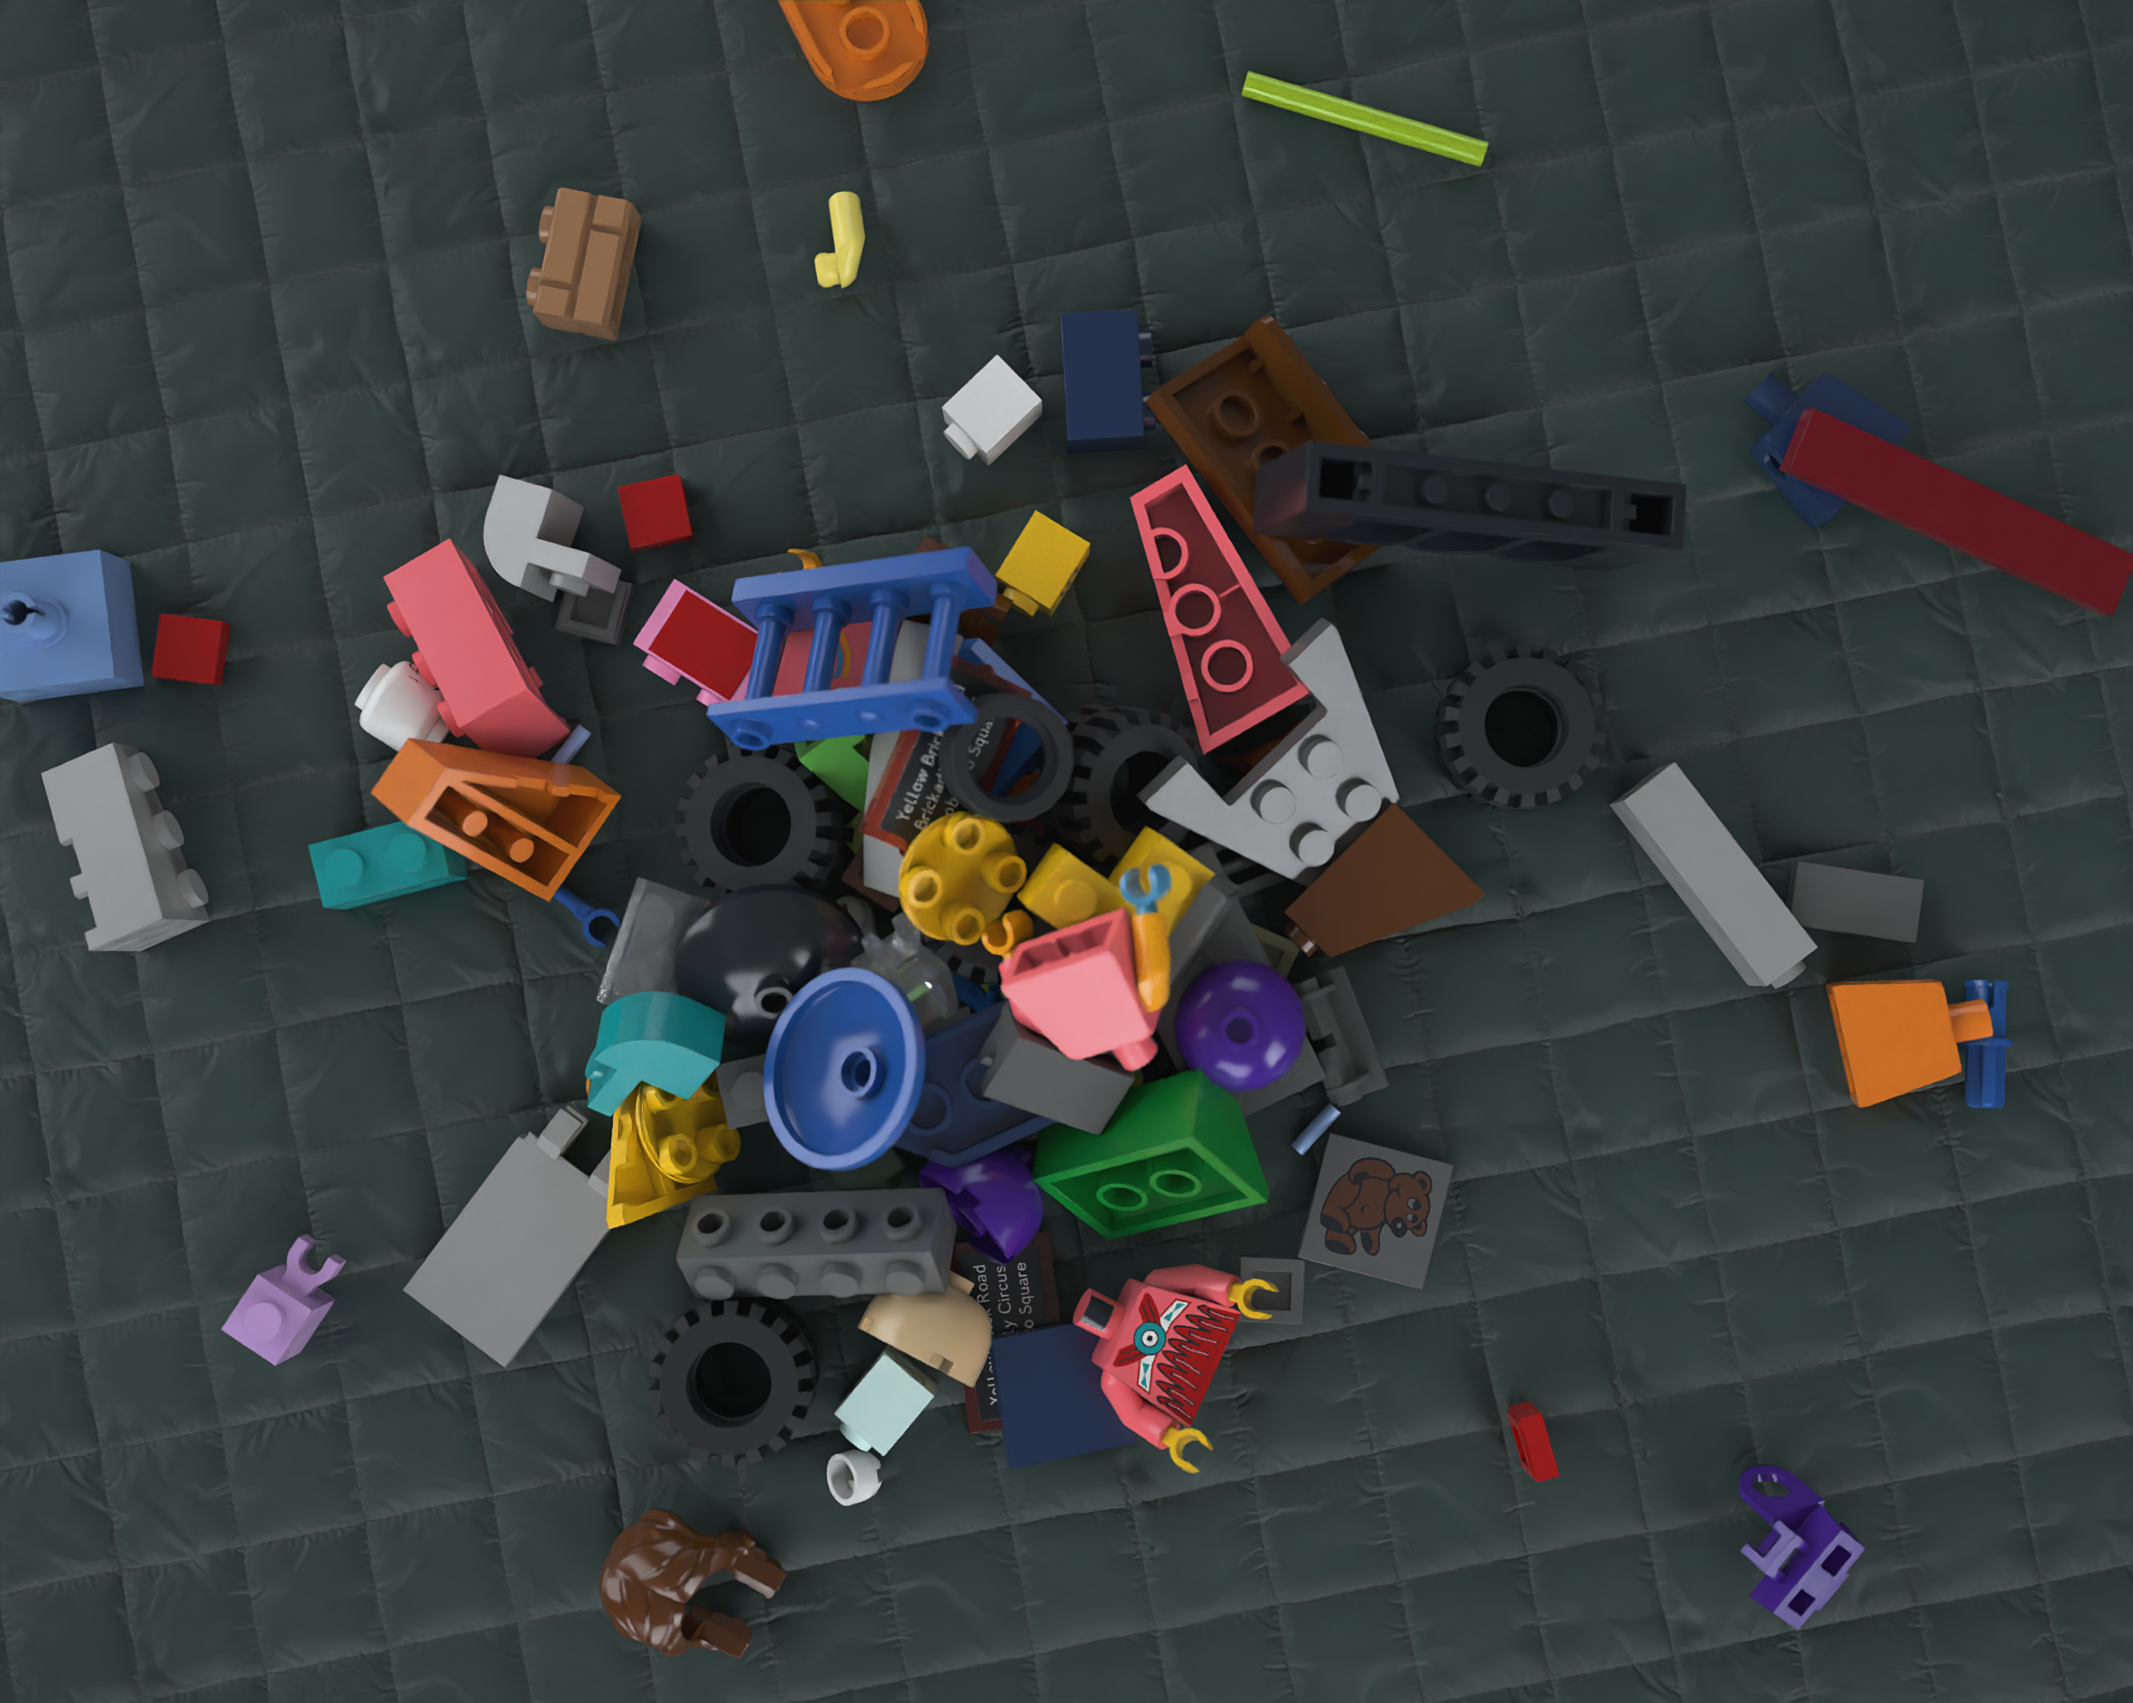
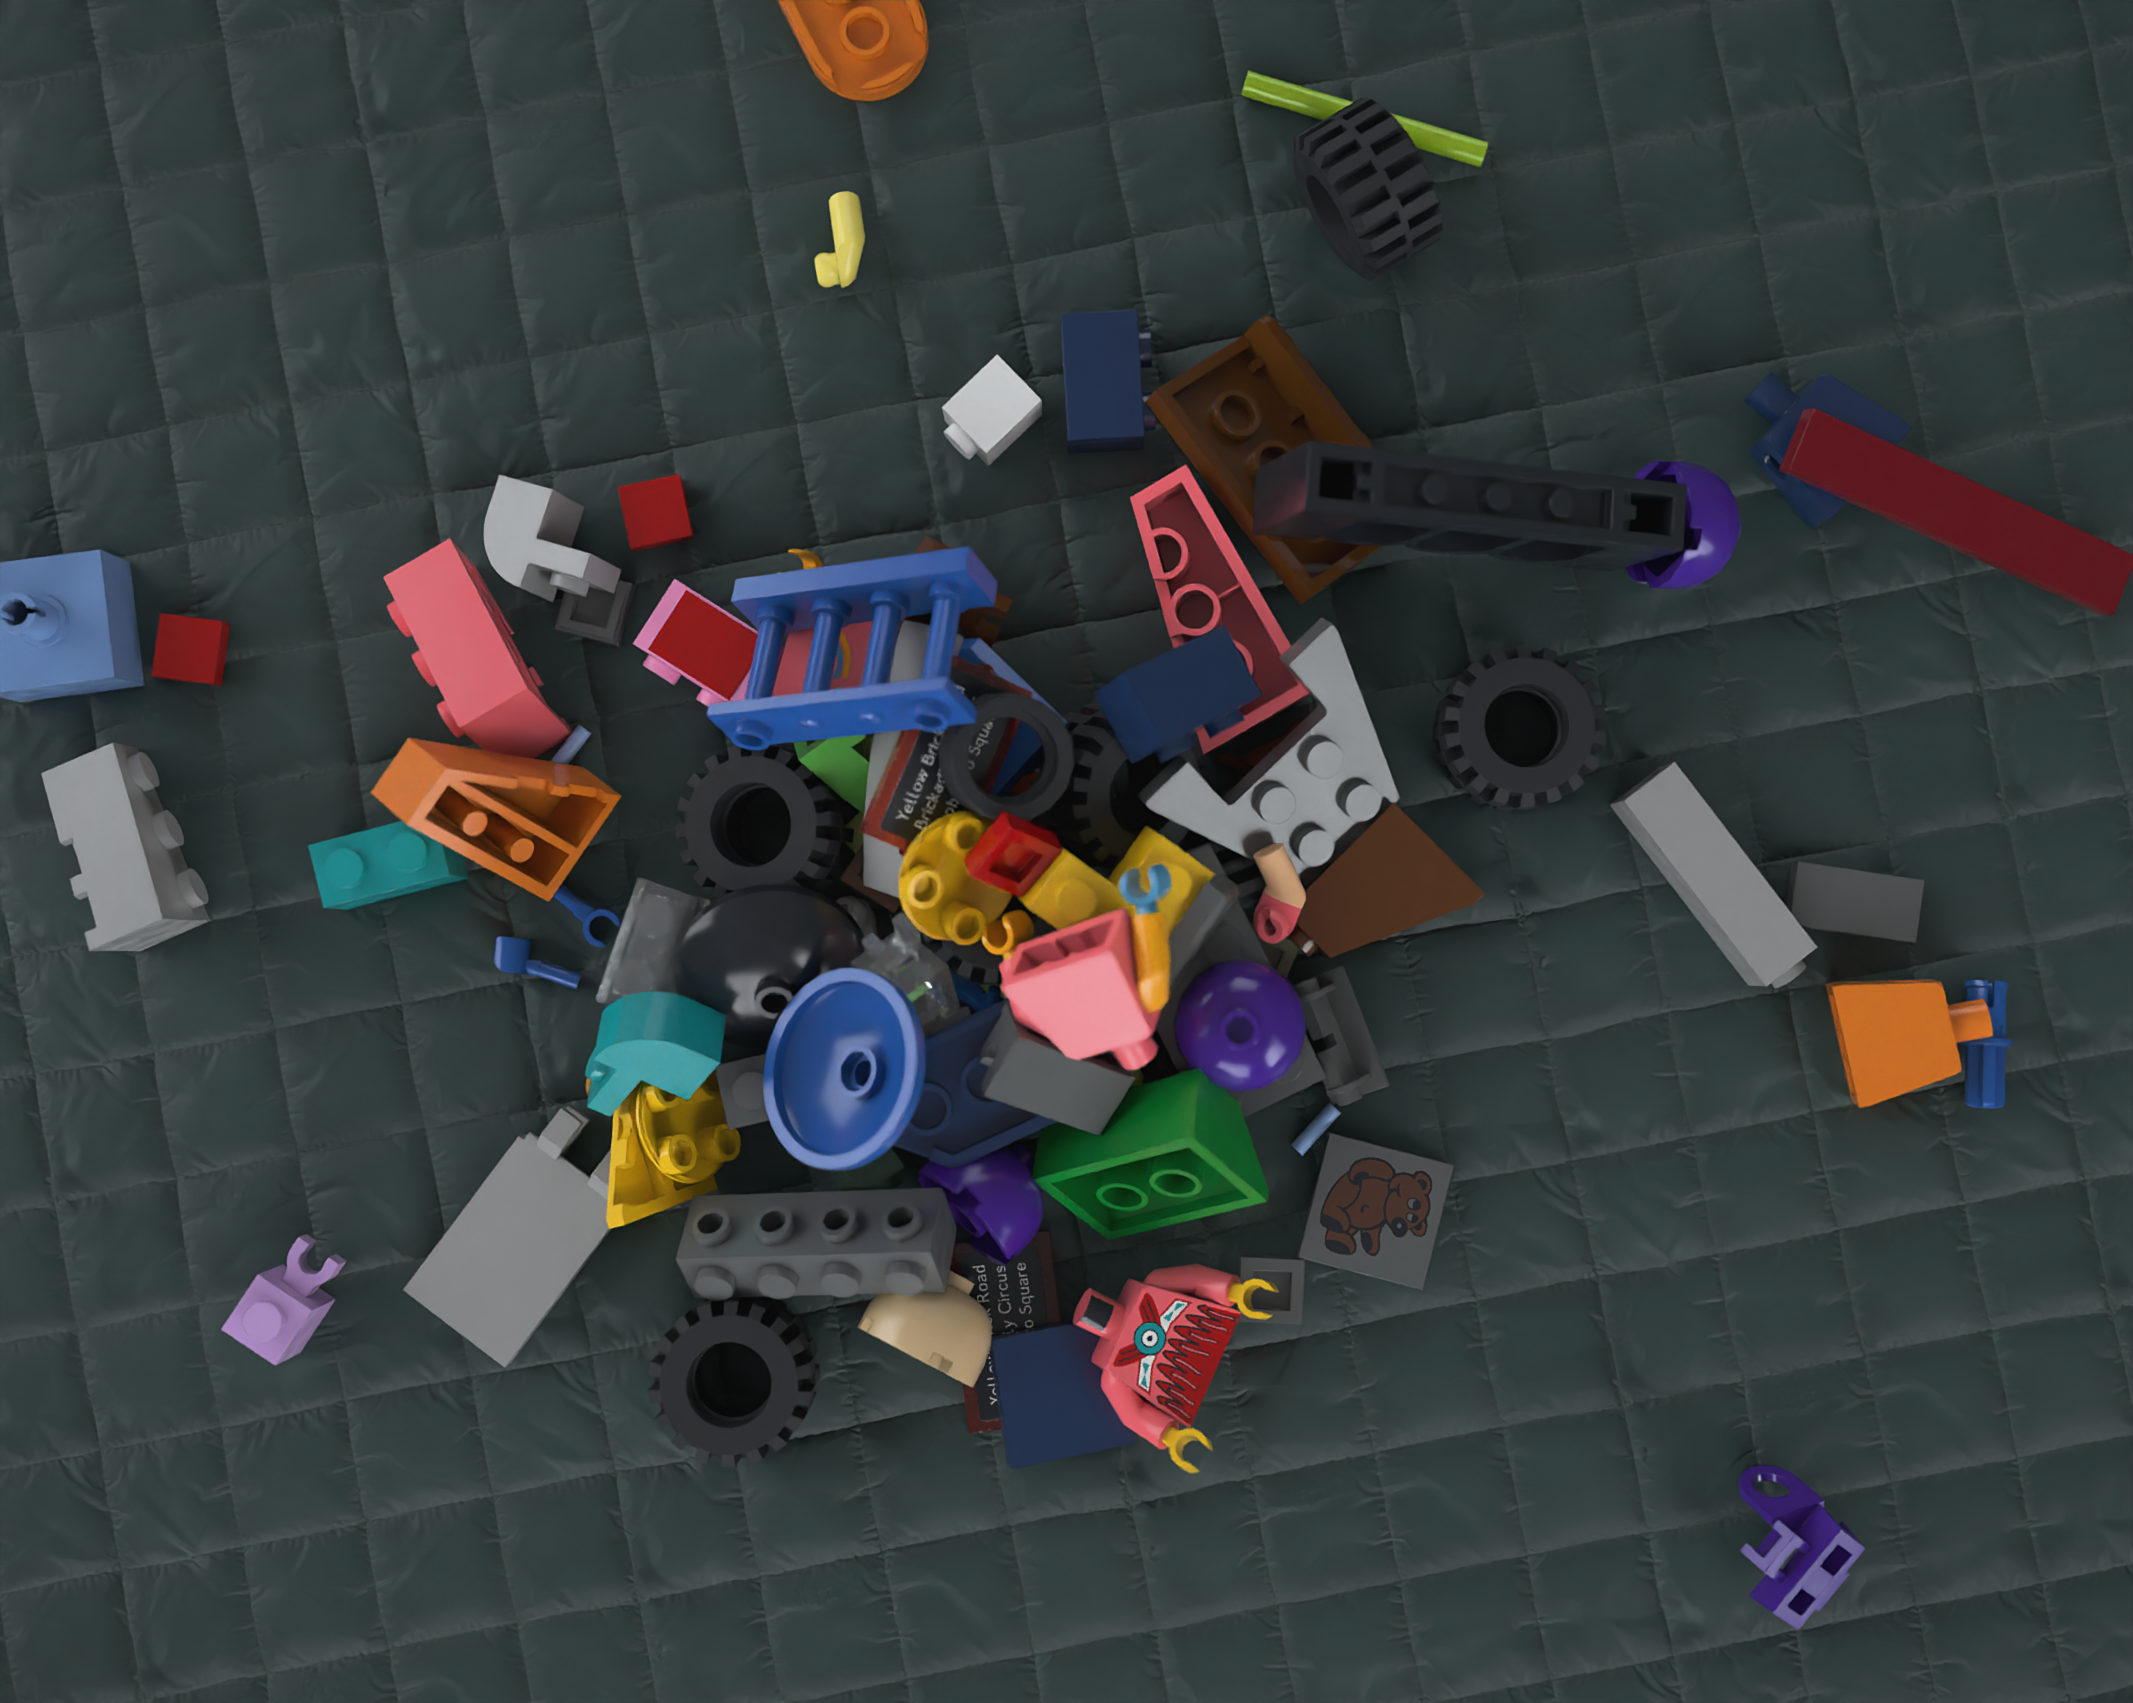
white head [354,661,450,752] -> none
medium nougat brick [526,187,642,340] -> none
reddish brown hair [599,1507,787,1658] -> none
white hinge [827,1449,882,1506] -> none
light aqua brick [834,1344,938,1456] -> none
yellow brick [995,510,1090,618] -> none
red tile [1506,1401,1559,1482] -> none
none -> blue hand [494,936,582,990]
none -> red tile [964,811,1062,898]
none -> dark blue brick [1094,625,1262,764]
none -> arm [1253,842,1306,944]
none -> black tyre [1292,97,1443,281]
none -> dark purple cylinder [1626,461,1741,589]

